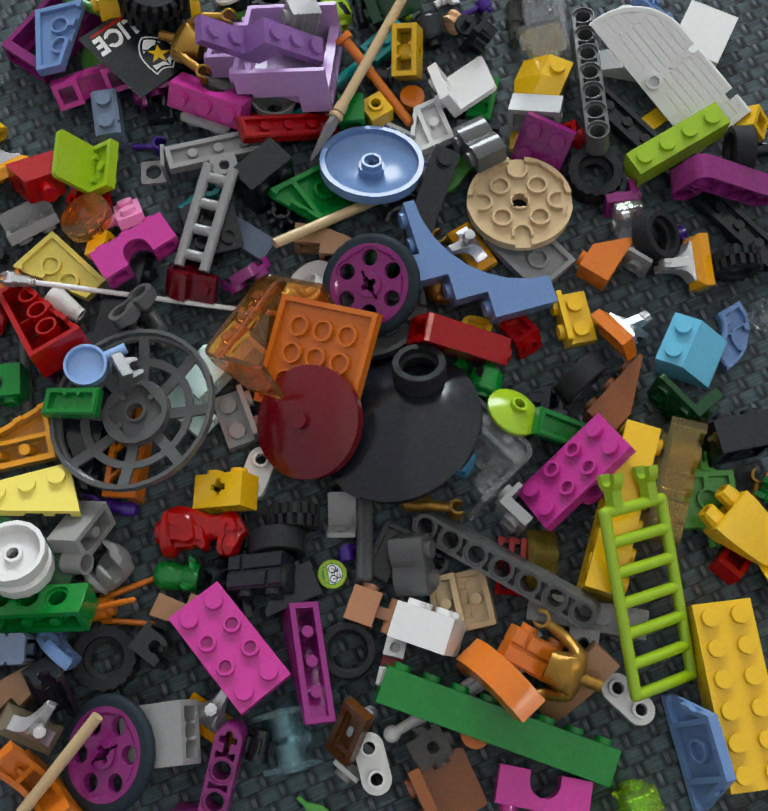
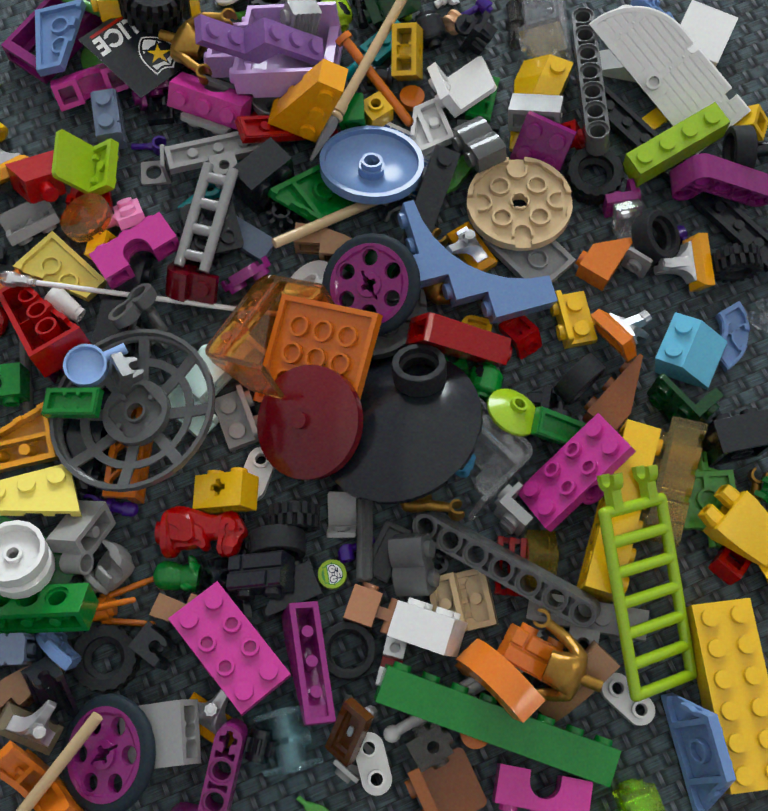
none -> light orange wedge [268,58,348,143]

